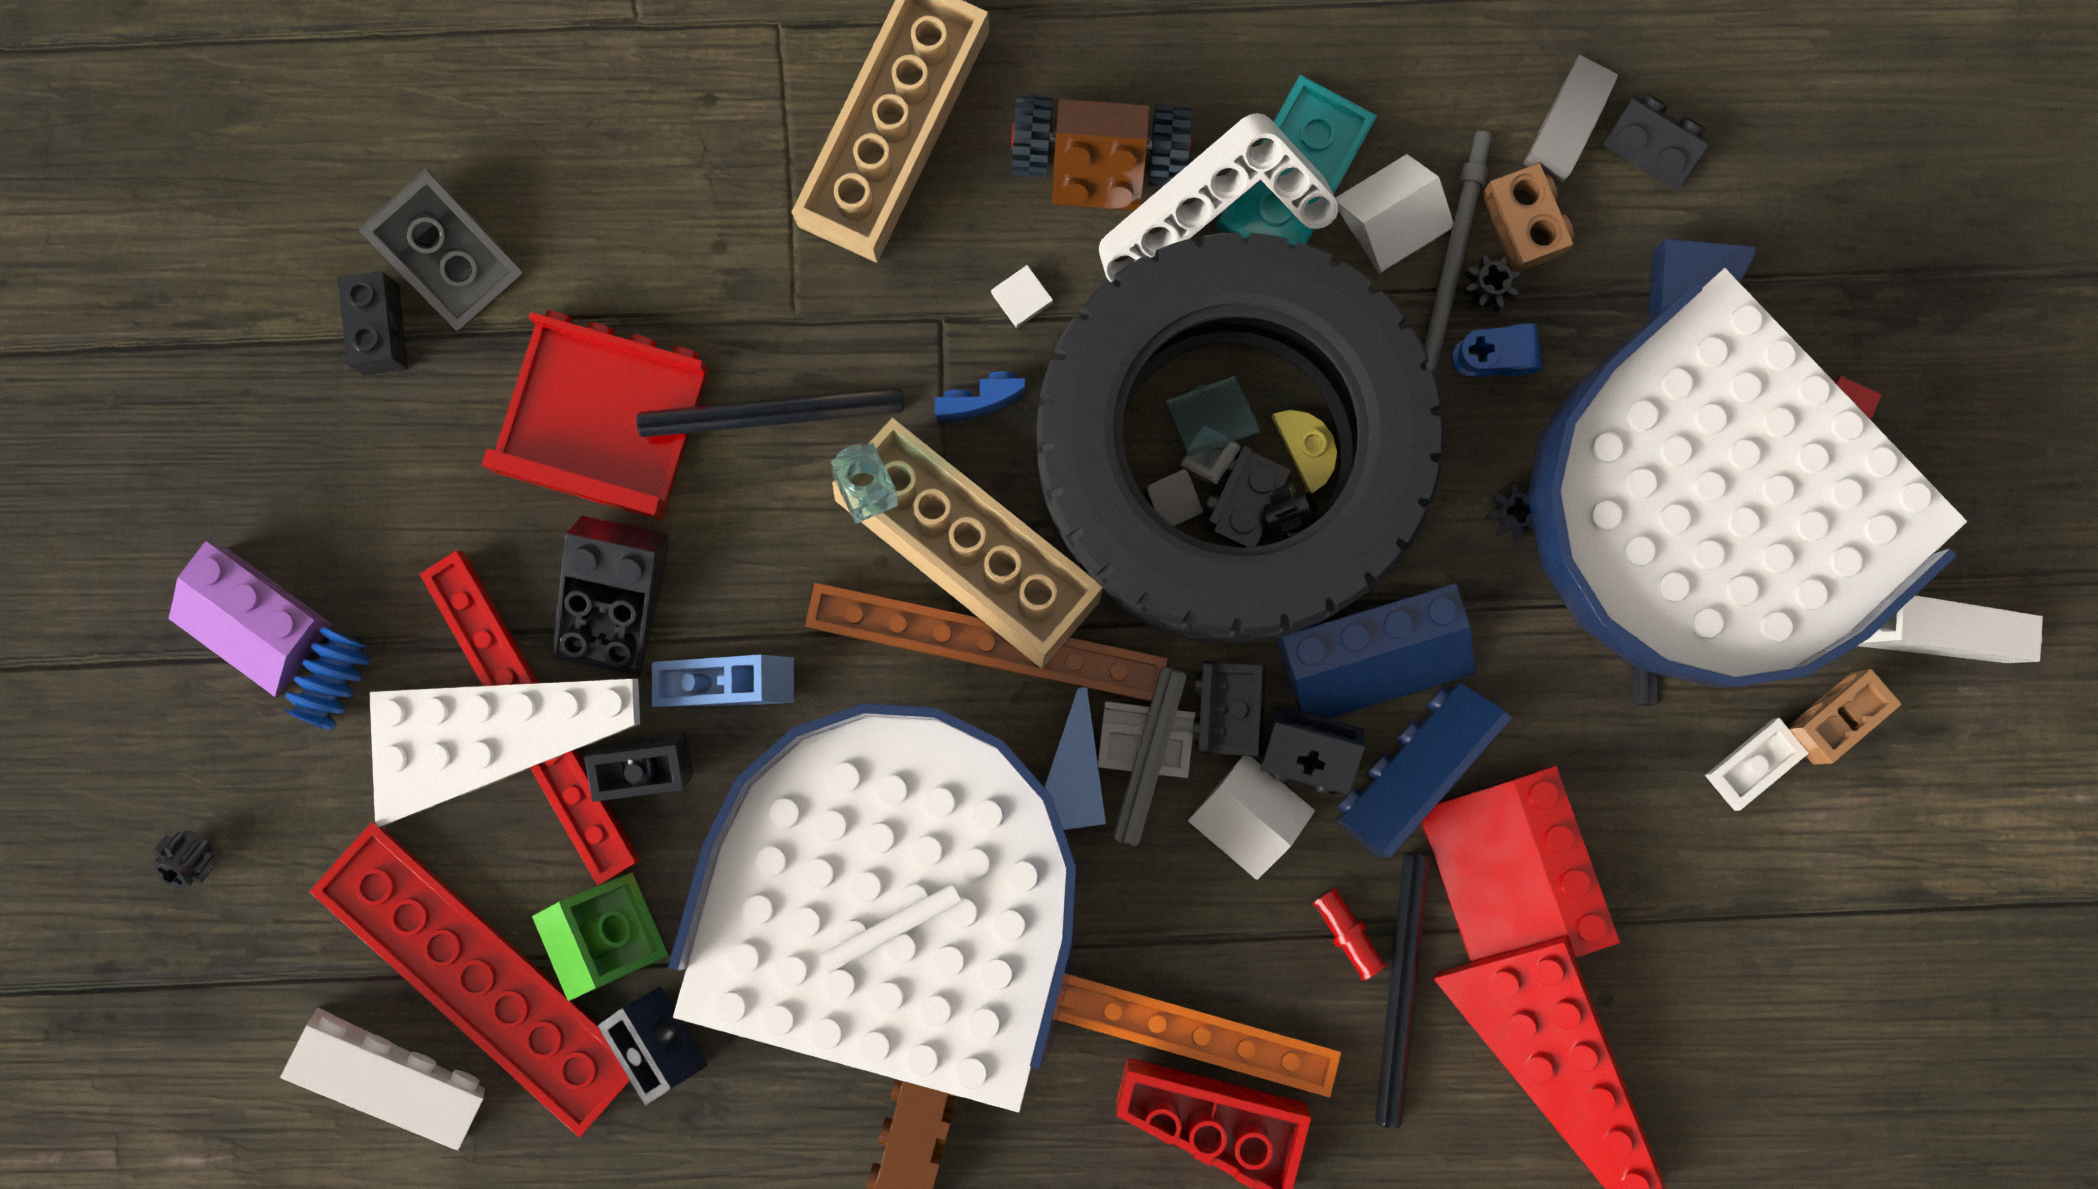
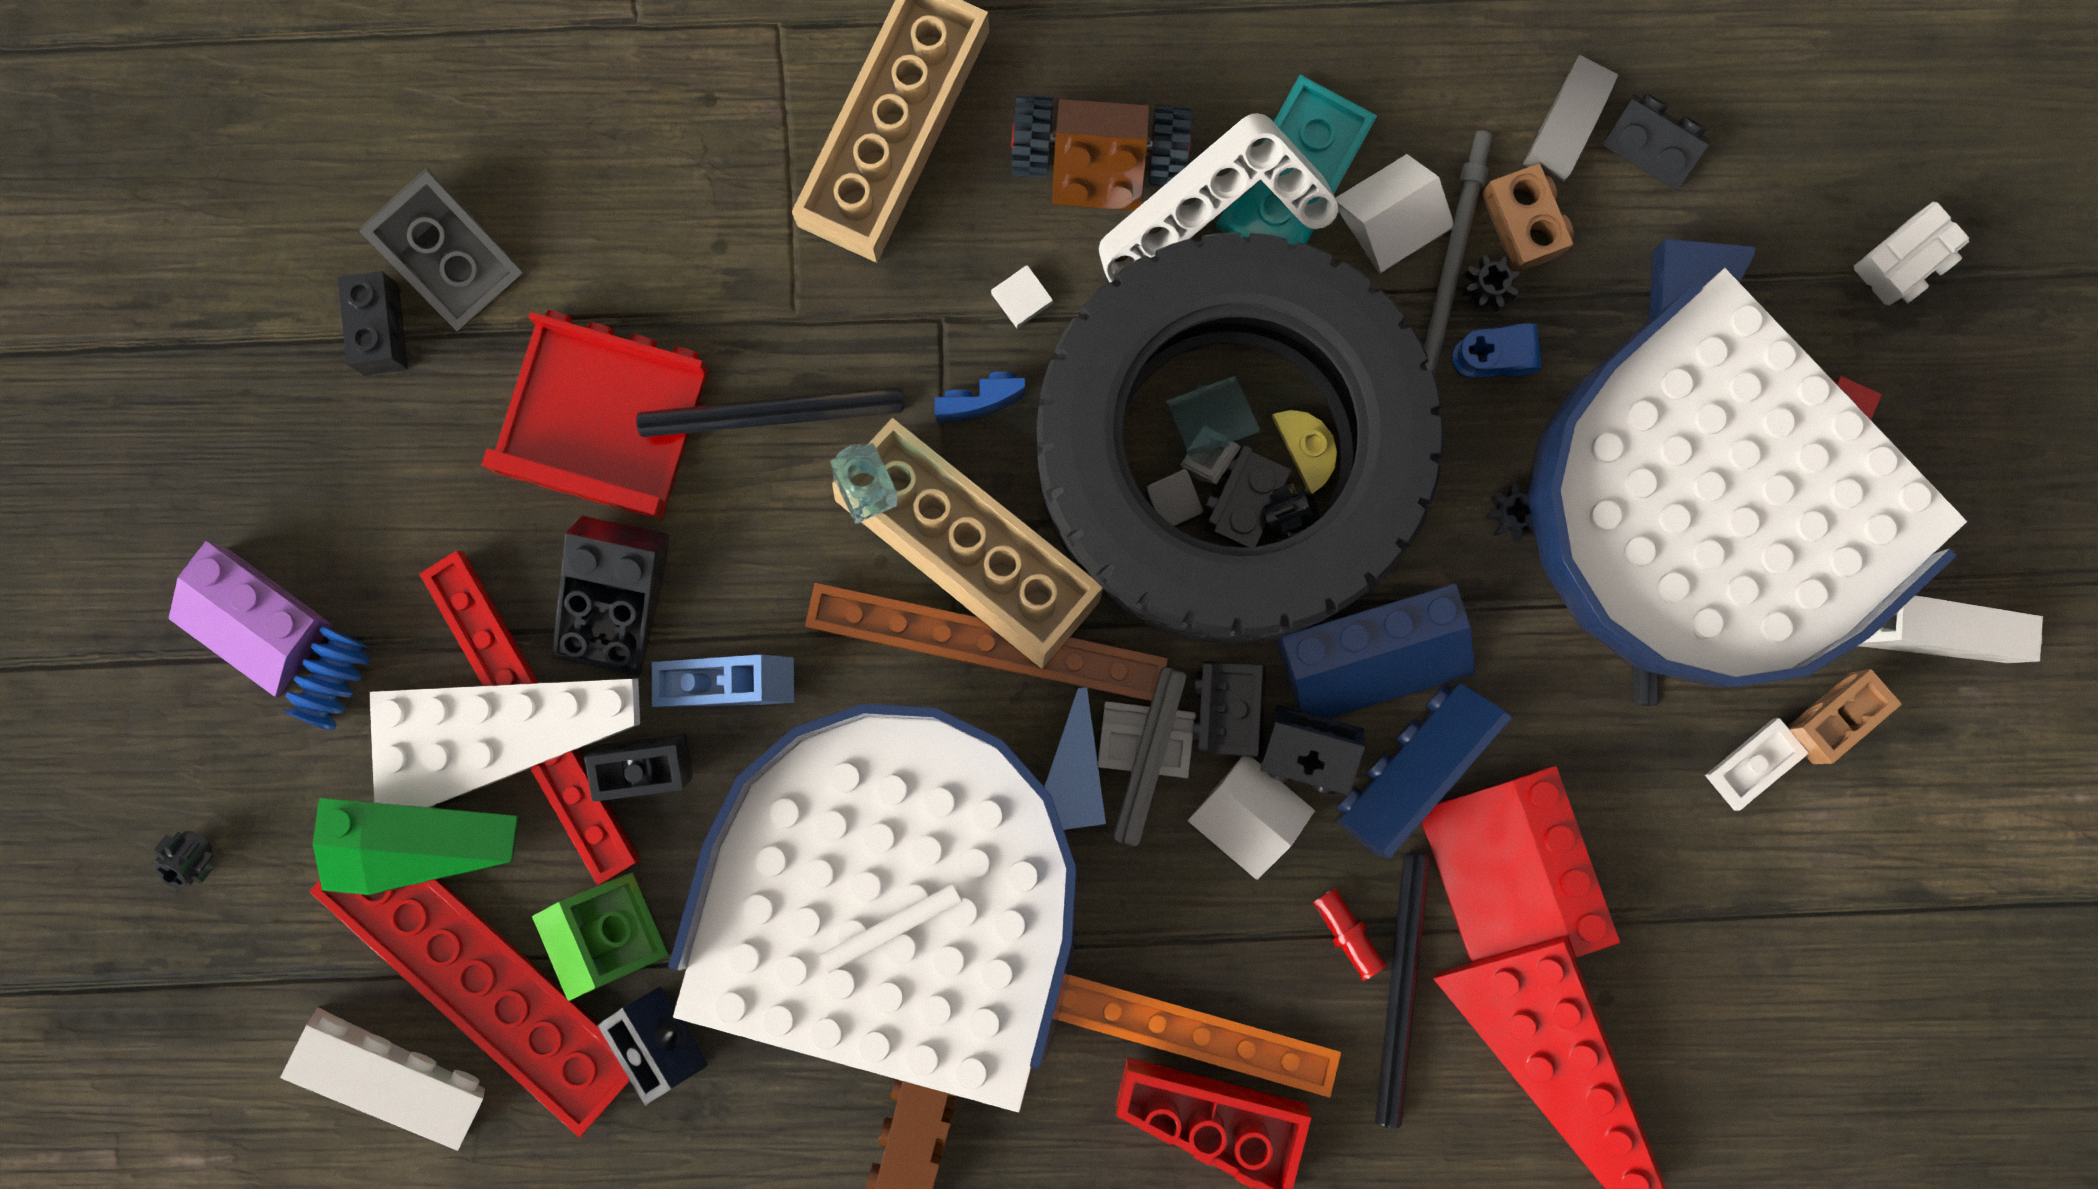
none -> green wedge [313,798,519,895]
none -> white brick [1854,201,1969,305]

